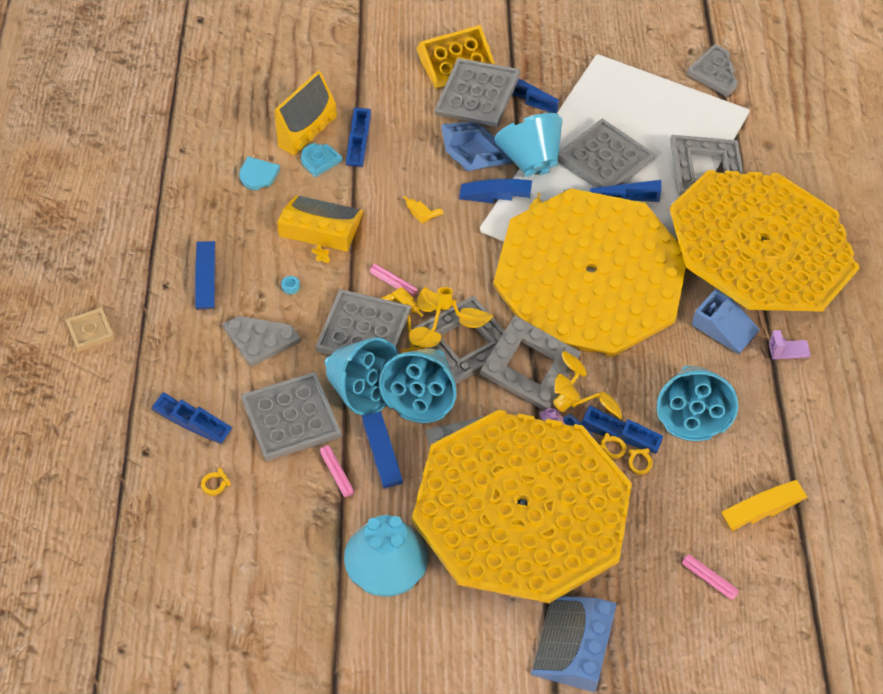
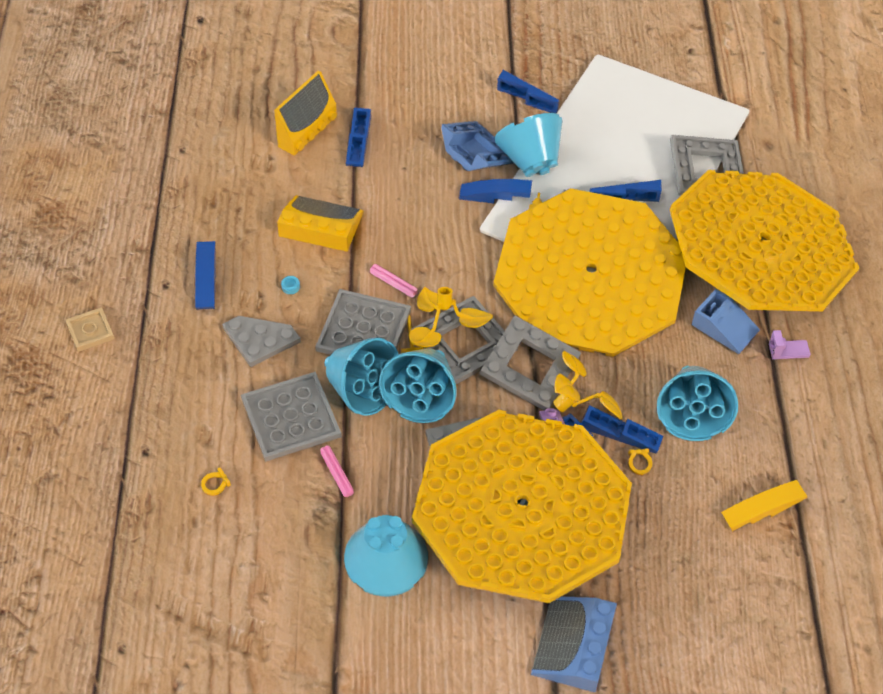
blue slope [151,392,232,444] -> none
medium azure tile [239,157,280,190] -> none
medium azure tile [301,143,342,177] -> none
yellow plant [311,244,330,263] -> none
blue slope [362,411,403,489] -> none
yellow piece [380,287,423,317] -> none
yellow piece [403,195,444,224] -> none
yellow slope [417,25,495,89] -> none
light grey plate [434,58,521,127] -> none
light grey plate [558,118,655,187] -> none
yellow piece [600,433,626,459] -> none
bright pink axle [682,554,739,600] -> none
light grey plate [686,44,738,97] -> none

